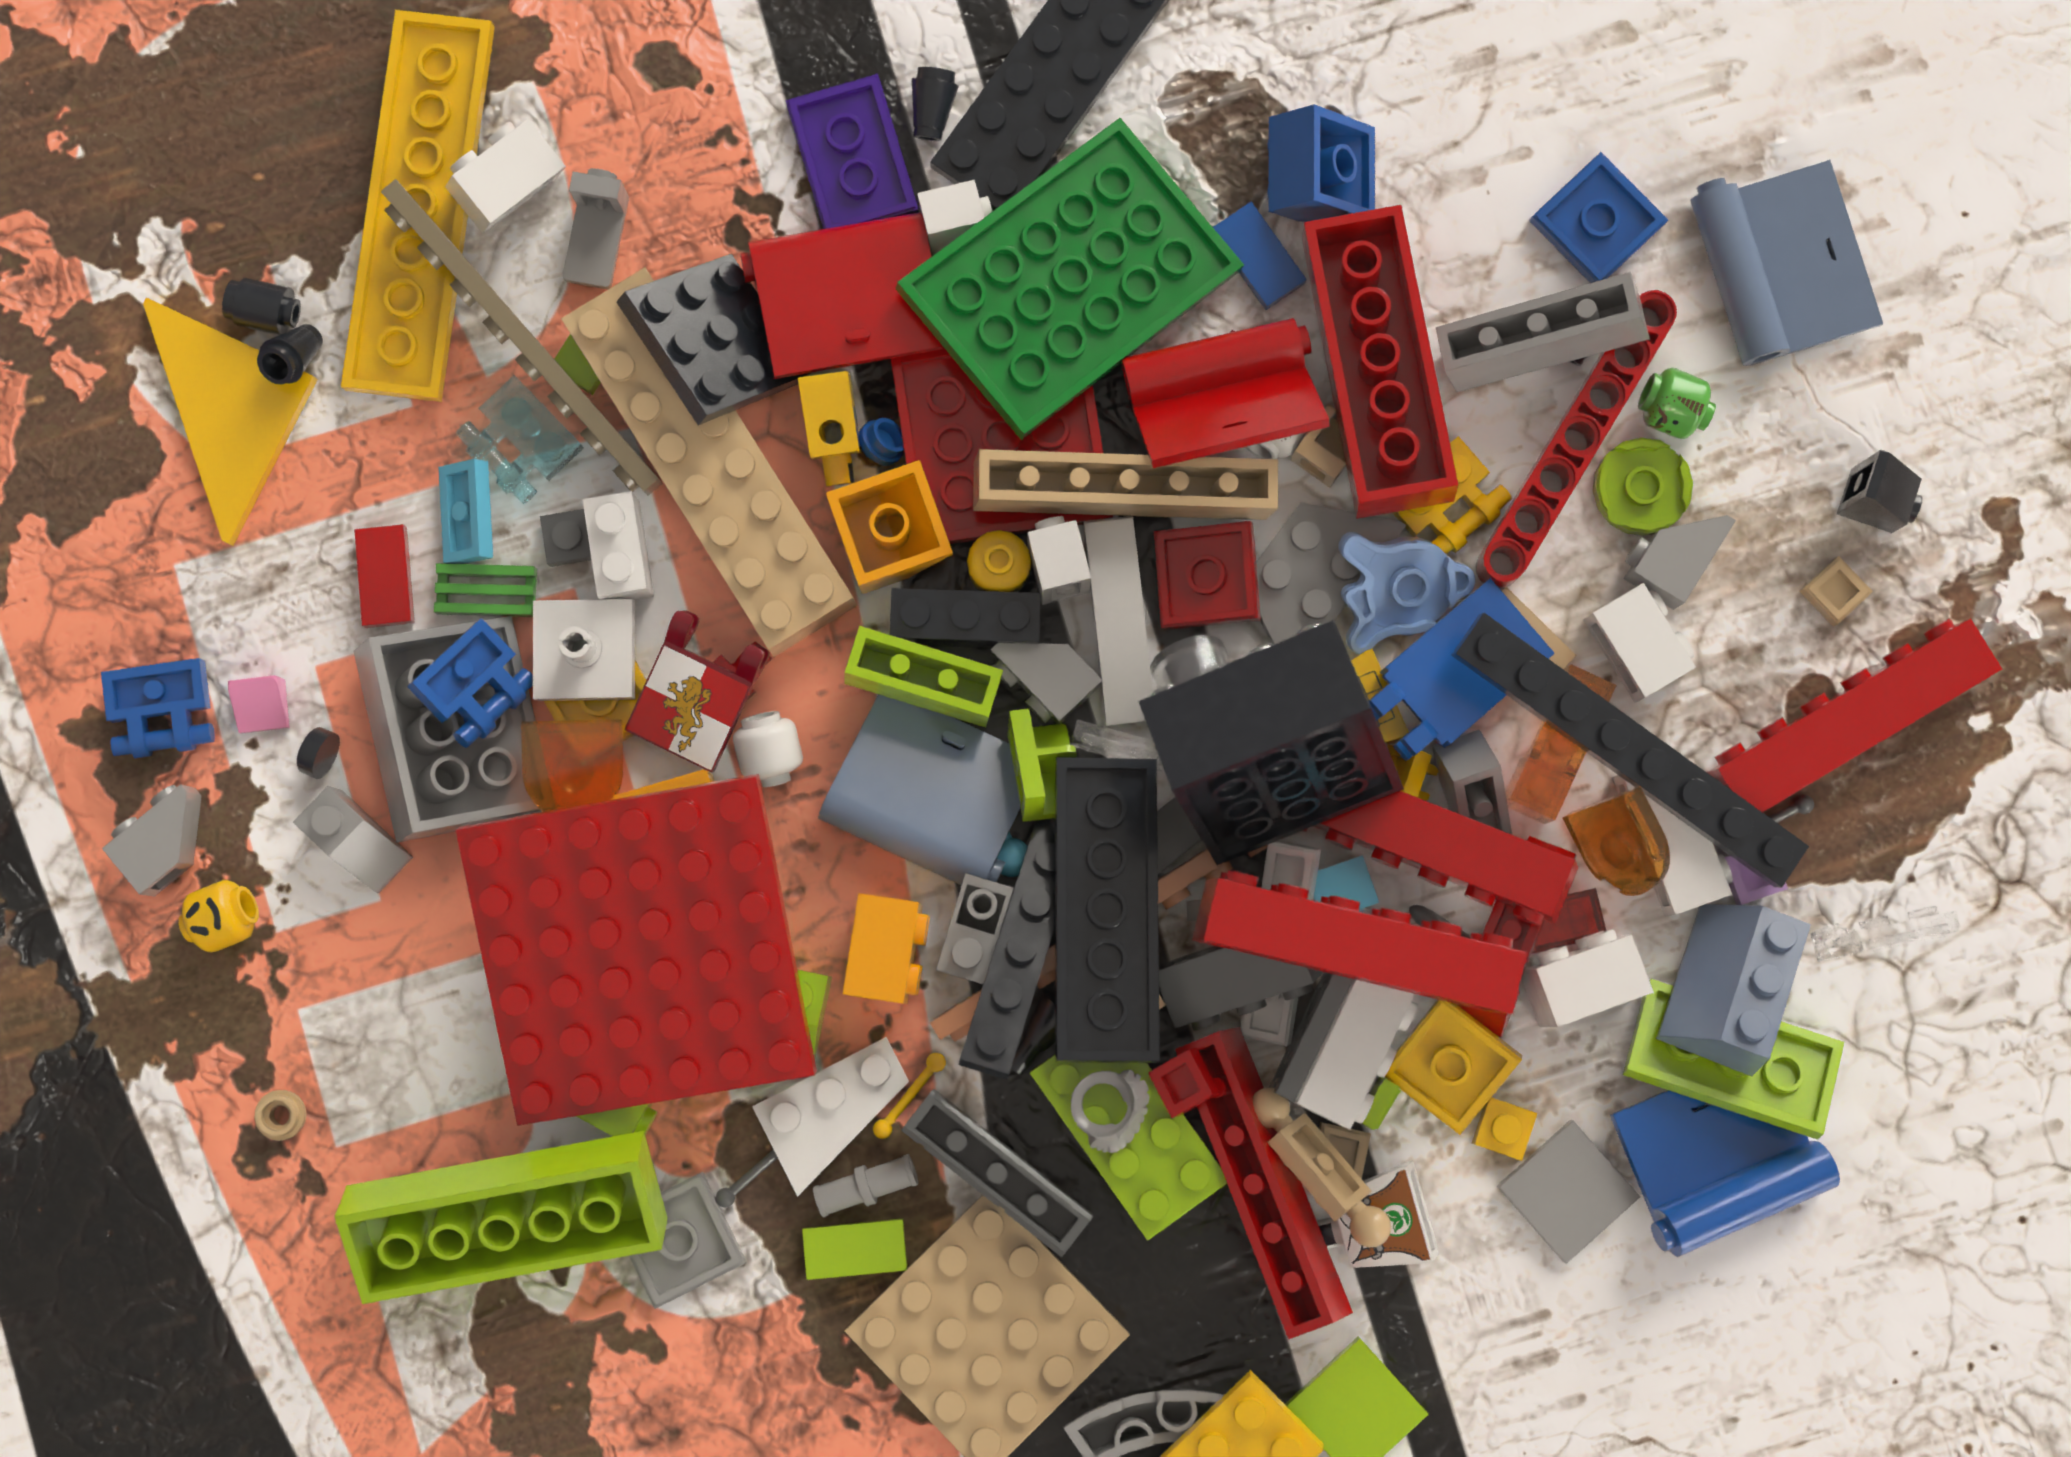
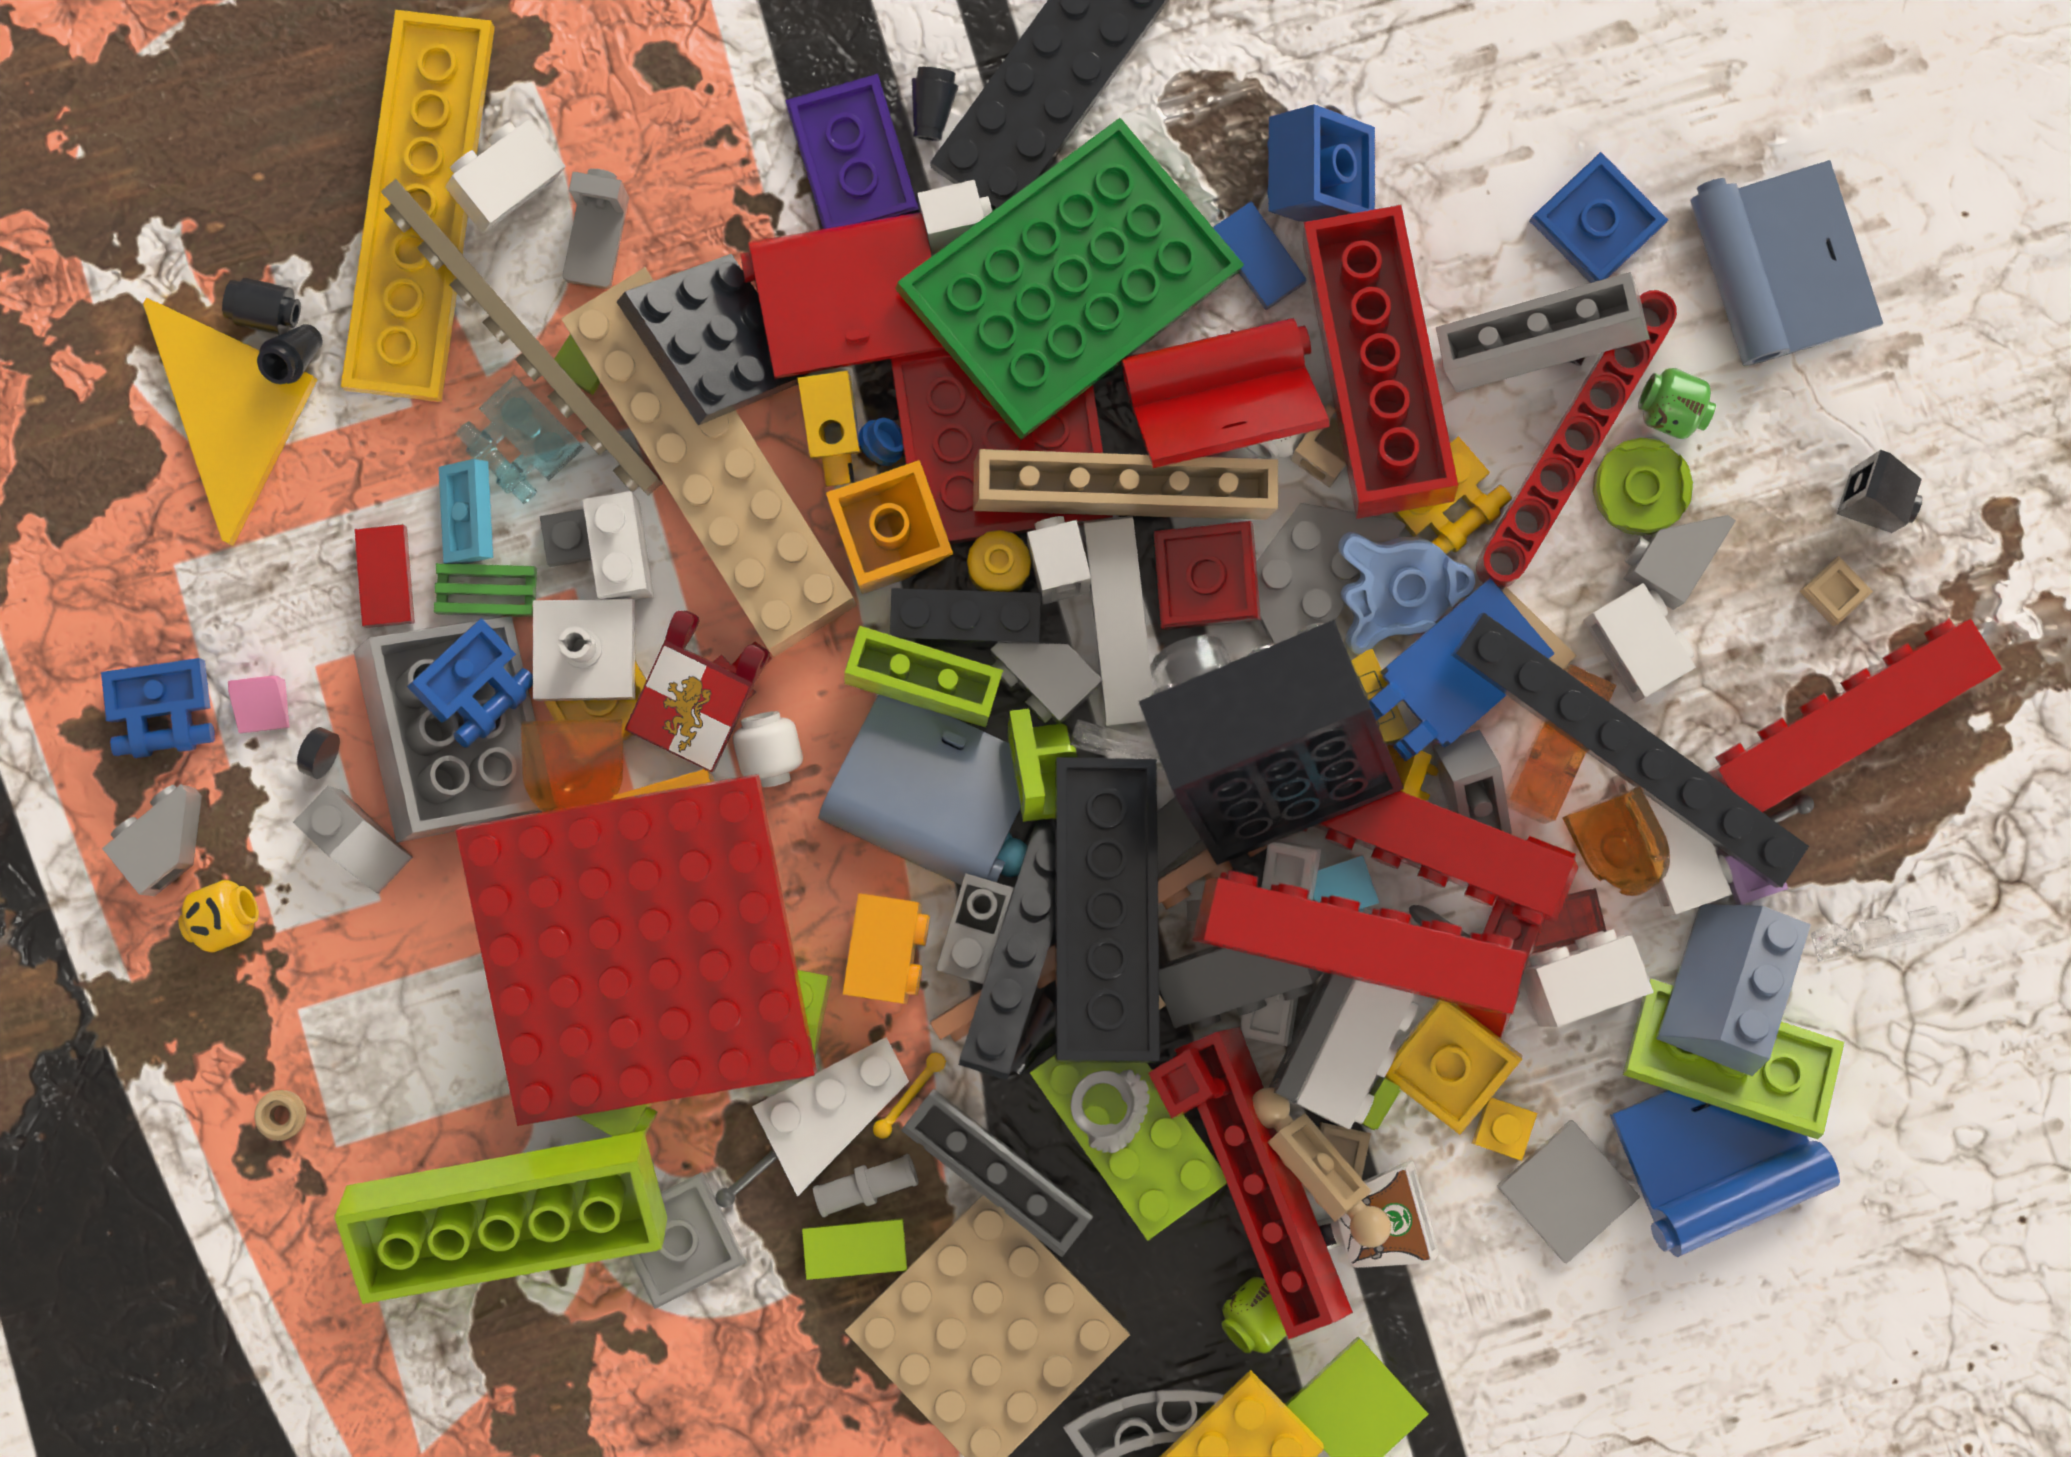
none -> lime head [1221,1277,1287,1353]

